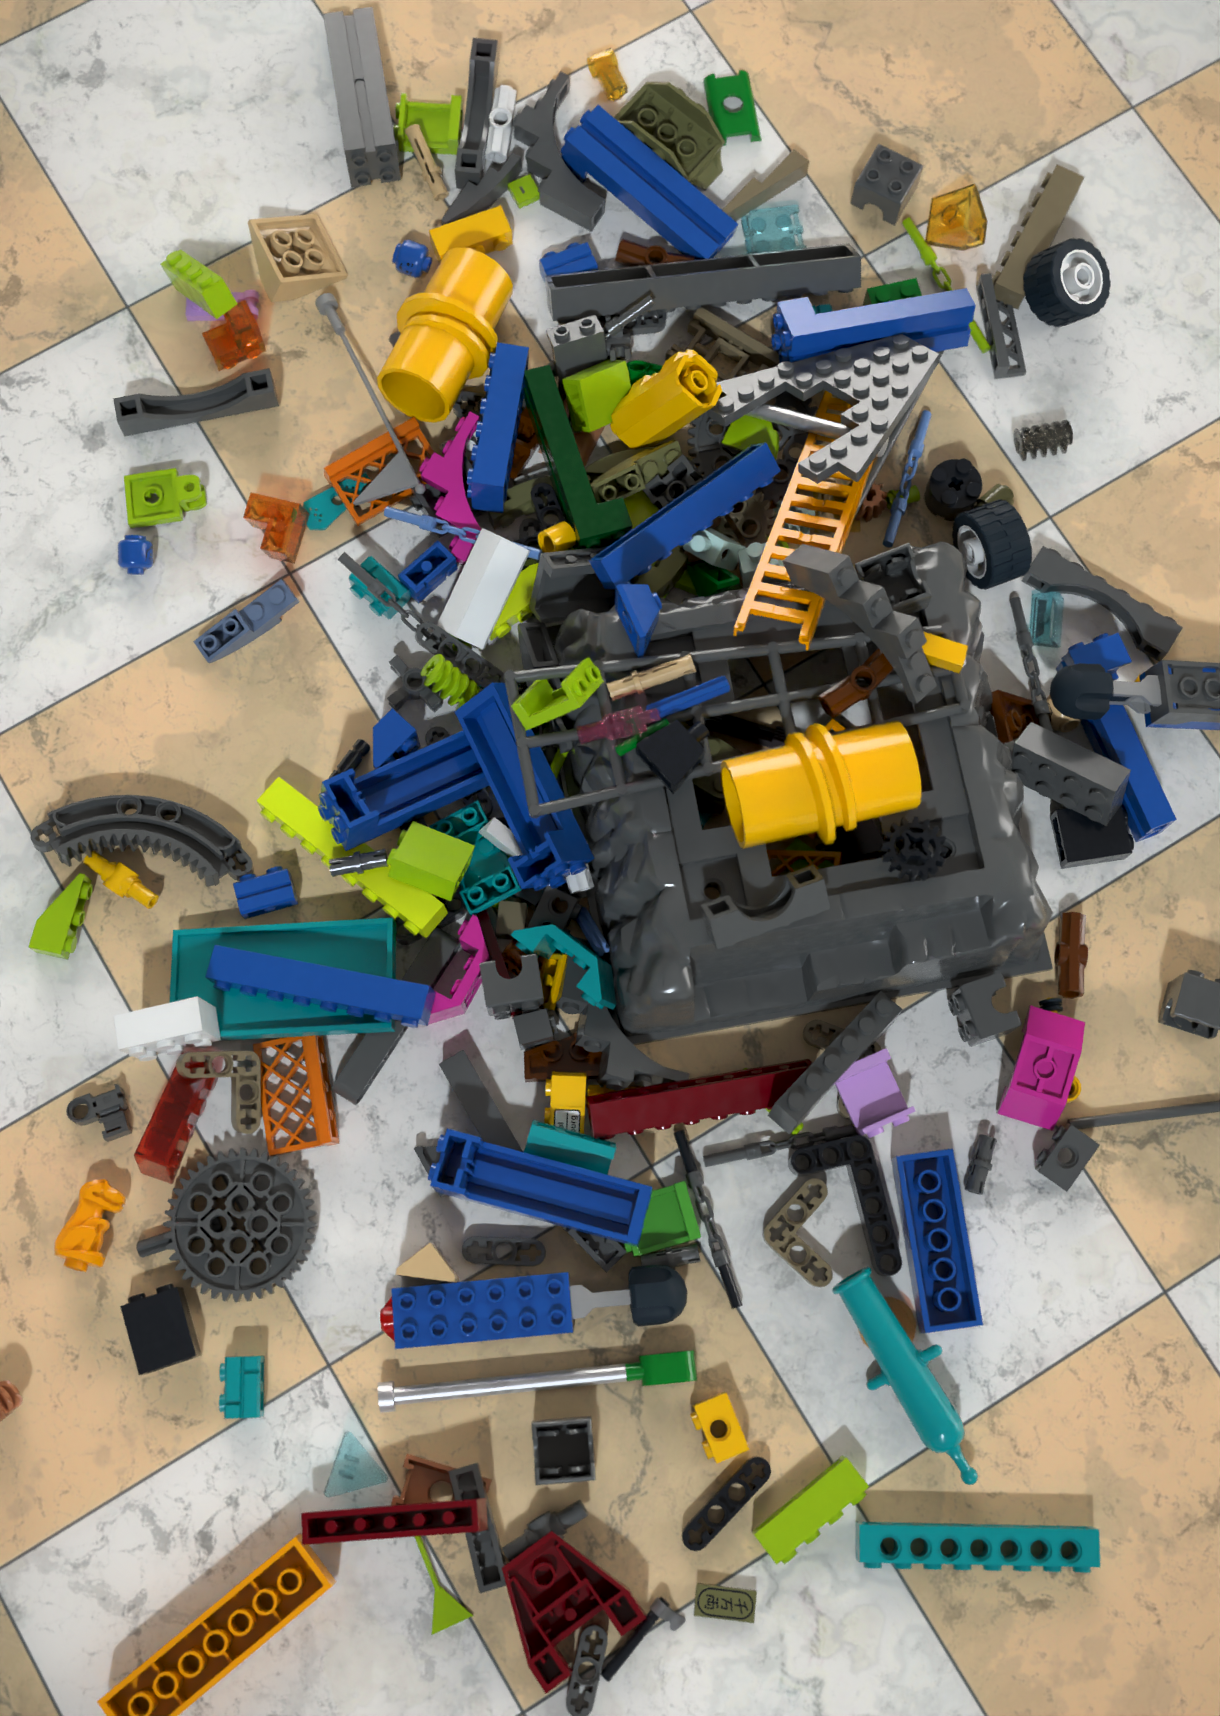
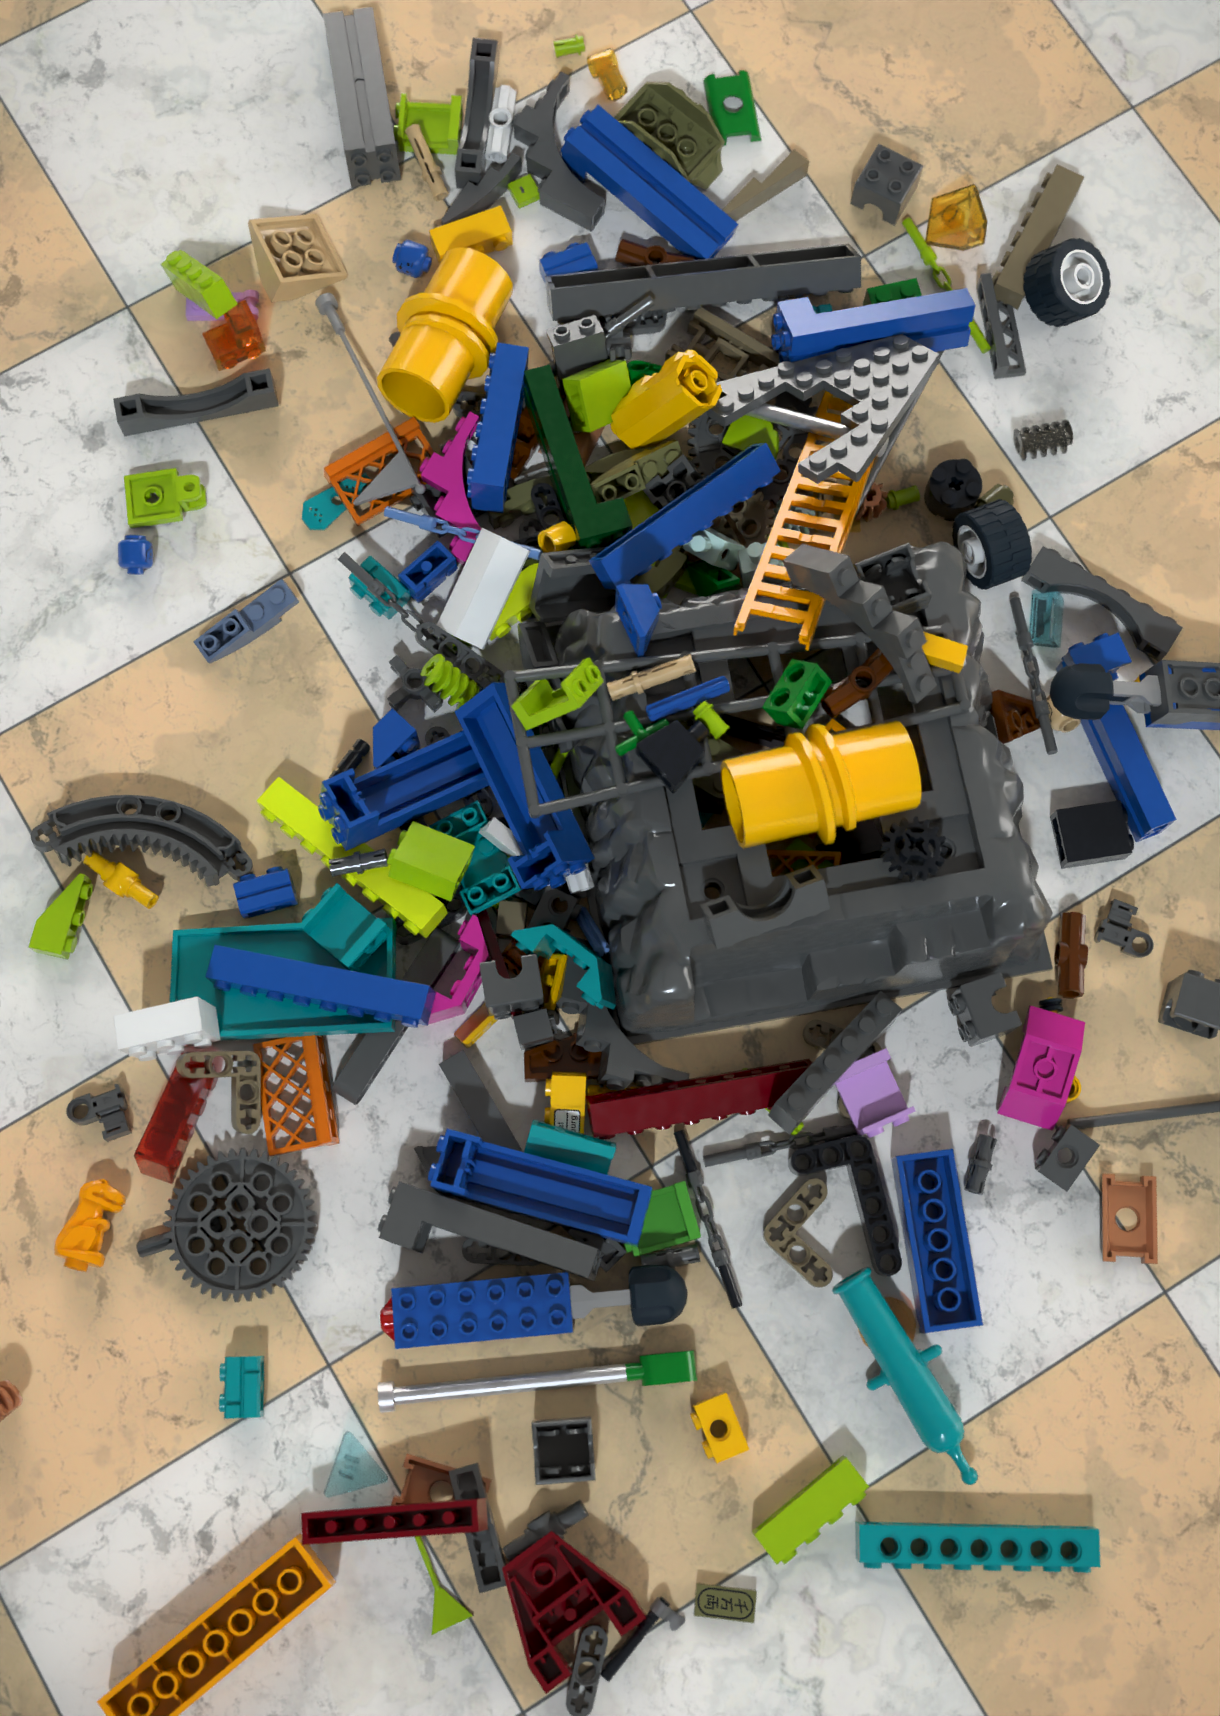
black brick [120,1283,202,1375] -> none
clear orange brick [243,492,310,564] -> none
tan slope [396,1242,459,1283] -> none
clear pink hinge [577,705,661,744] -> none
black beam [681,1456,771,1551] -> none
clear light blue plate [741,205,807,254] -> none
medium blue piece [883,410,932,547] -> none
dark grey brick [1011,722,1131,826] -> none
none -> teal panel [299,883,392,972]
none -> dark grey brick [378,1181,604,1281]
none -> slope [454,1003,498,1048]
none -> lime pin [553,34,585,58]
none -> lime pin [692,701,730,740]
none -> green brick [762,659,832,730]
none -> dark grey piece [1094,899,1154,958]
none -> nougat piece [1102,1174,1158,1264]

